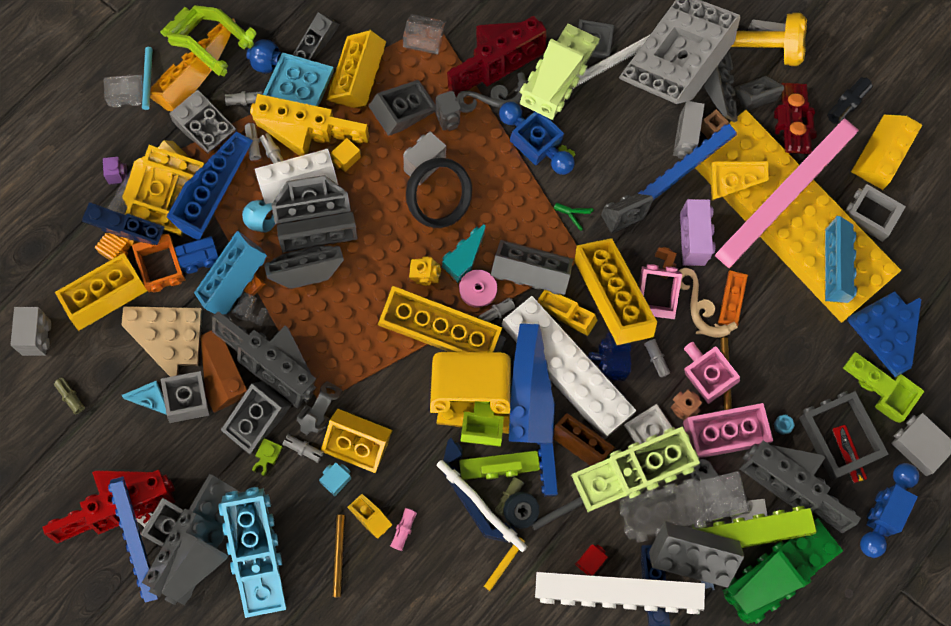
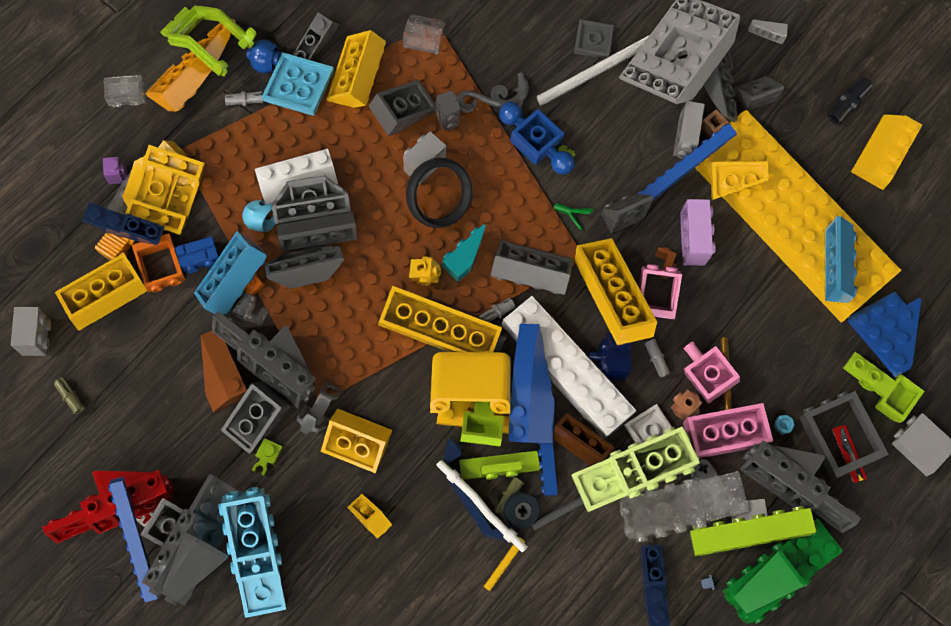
tan wing [122,307,202,377] -> none
medium azure tile [122,381,167,415] -> none
medium azure bar [142,47,153,110] -> none
light grey brick [161,371,209,423] -> none
blue wedge [167,132,253,240] -> none
light grey slope [170,90,236,153] -> none
light grey axle [245,123,261,160] -> none
yellow wedge [250,94,369,156] -> none
light grey pin [259,133,284,164] -> none
light grey pin [283,434,324,463] -> none
medium azure brick [319,463,351,496] -> none
yellow brick [331,138,361,172] -> none
pearl gold bar [333,515,345,597] -> none
bright pink pin [390,508,417,551] -> none
dark red wedge [447,16,547,97] -> none
bright pink plate [459,270,497,308] -> none
yellowish green wedge [520,24,600,120] -> none
white brick [535,572,705,614] -> none
yellow slope [537,290,597,336] -> none
red brick [575,544,608,576] -> none
dark grey brick [649,521,744,588] -> none
tan plant [678,268,738,338] -> none
bright pink beam [715,118,859,268] -> none
orange tile [718,270,748,327] -> none
yellow piece [731,13,807,66] -> none
dark red piece [774,83,817,154] -> none
light grey window [845,184,906,242] -> none
blue brick [860,463,919,558] -> none

